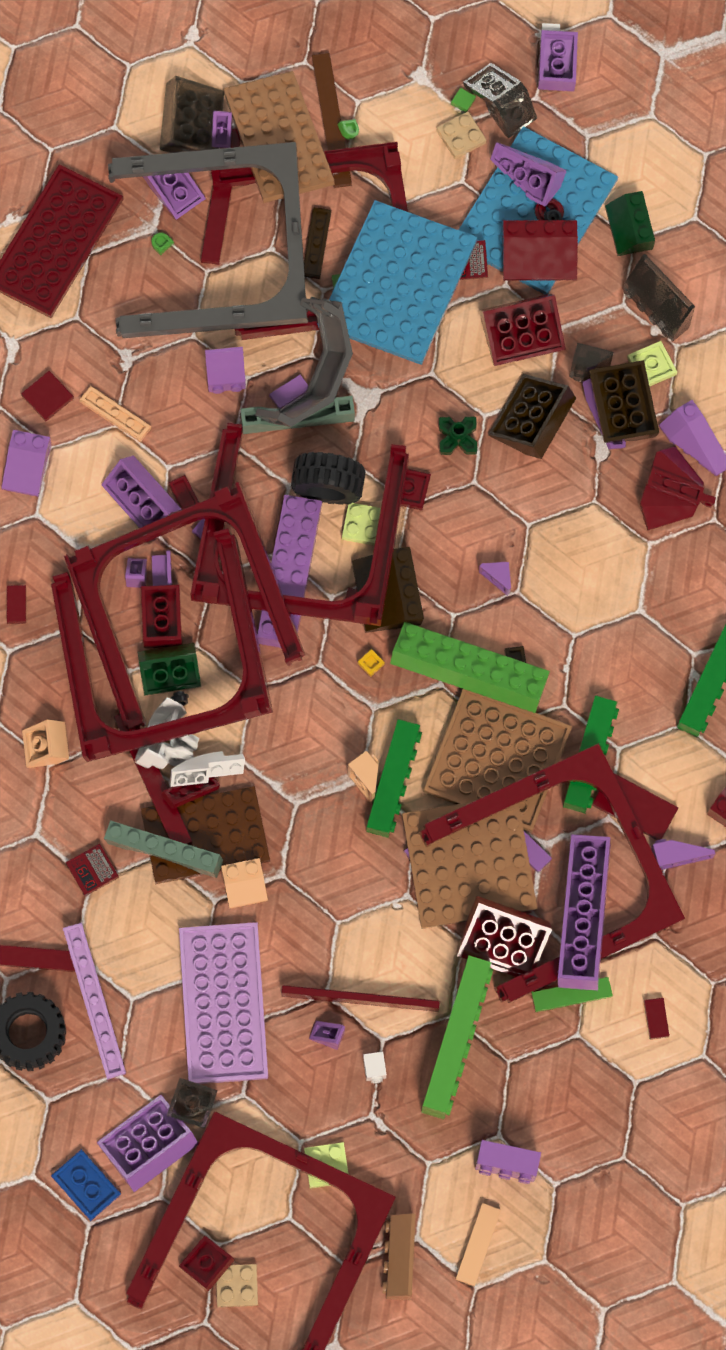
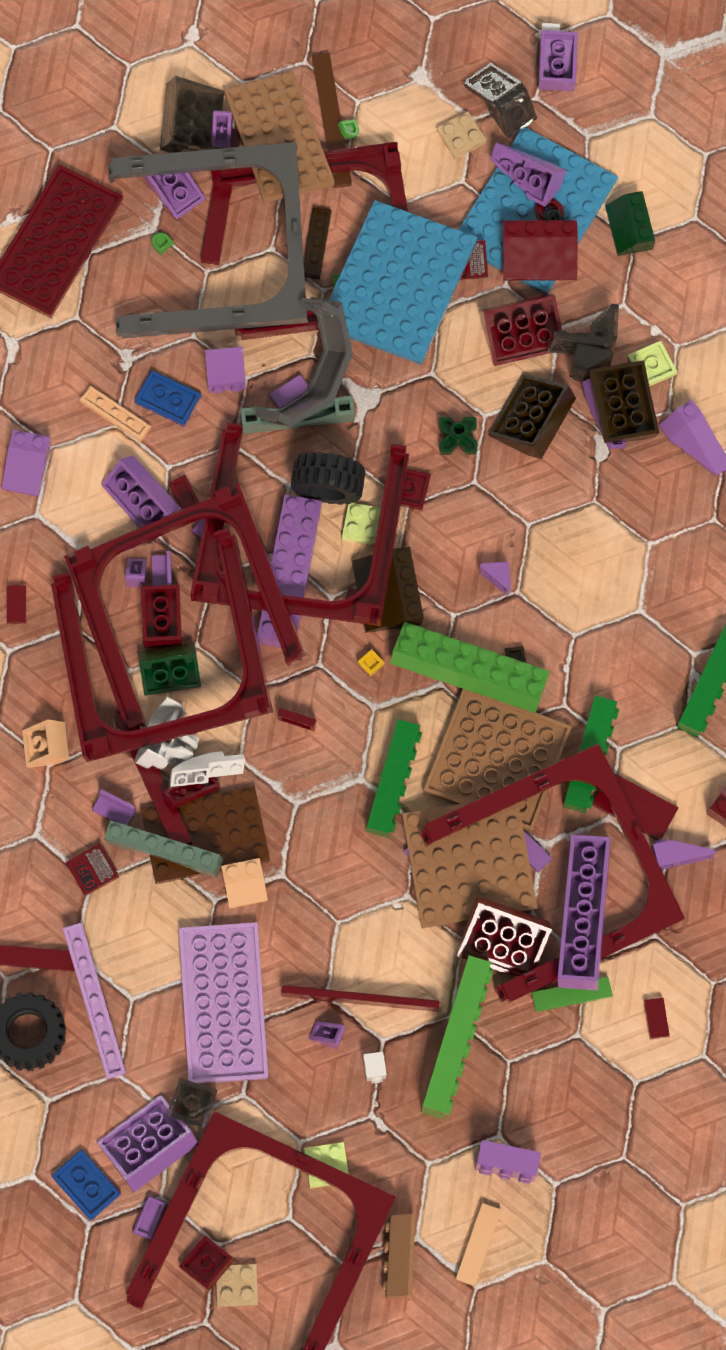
dark red tile [21,371,74,422] -> none
black plate [170,691,189,706] -> none
light nougat slope [347,751,379,804] -> none
bright green tile [451,88,476,113] -> none
clear smoke slope [623,254,695,342] -> none
dark red panel [640,446,716,531] -> none
none -> medium lavender panel [92,789,136,826]
none -> medium lavender tile [133,1196,167,1241]
none -> blue tile [134,370,202,427]
none -> dark red tile [278,708,317,731]
none -> clear smoke bracket [547,304,619,359]

